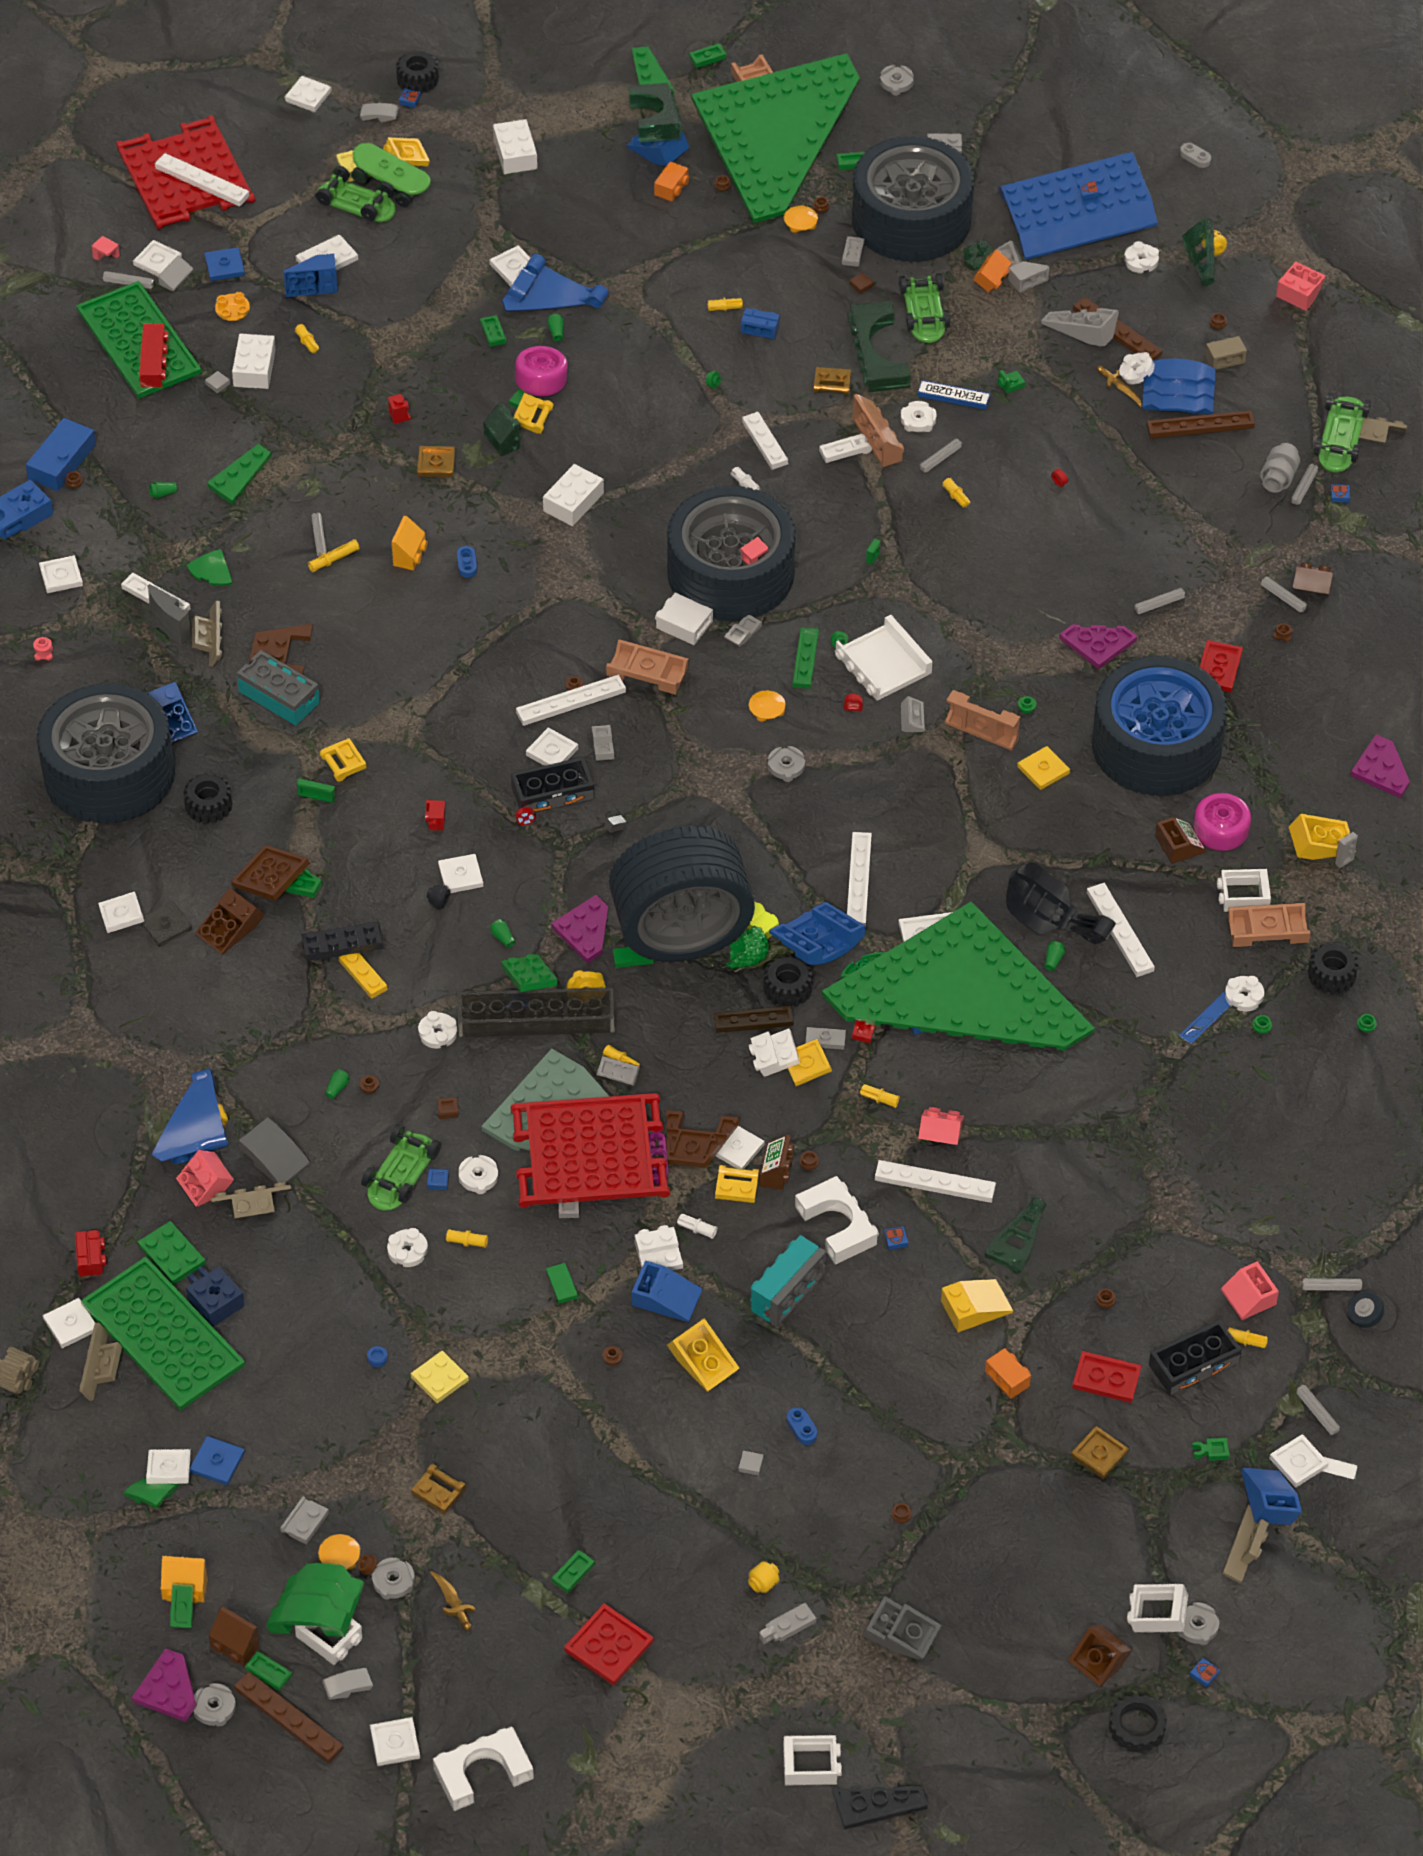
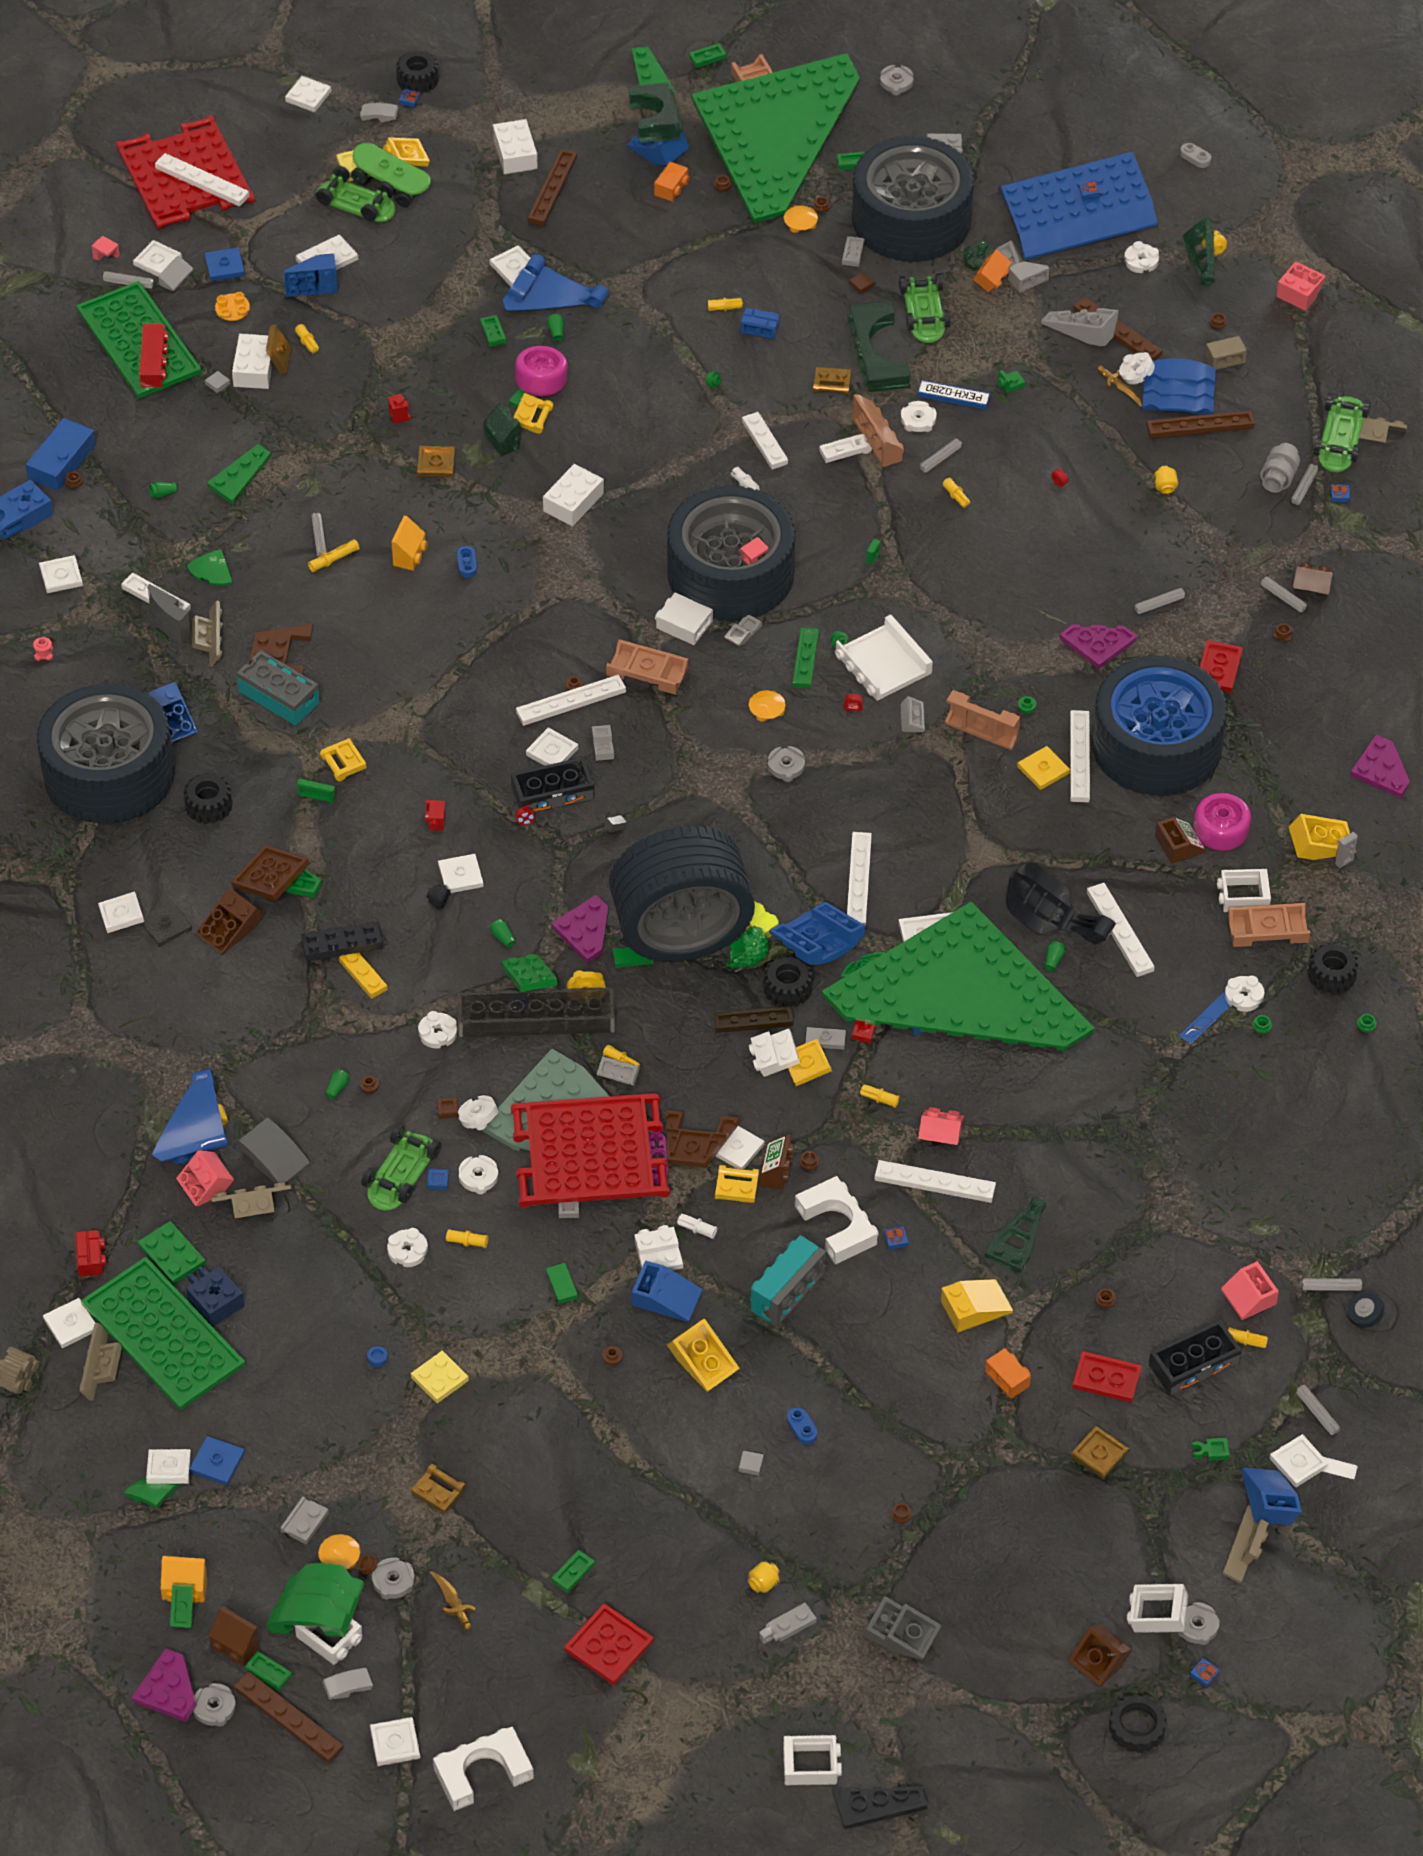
none -> pearl gold plate [266,324,291,374]
none -> white plate [458,1095,499,1130]
none -> reddish brown plate [528,149,577,226]
none -> white plate [1070,710,1090,802]
none -> yellow head [1153,466,1178,494]

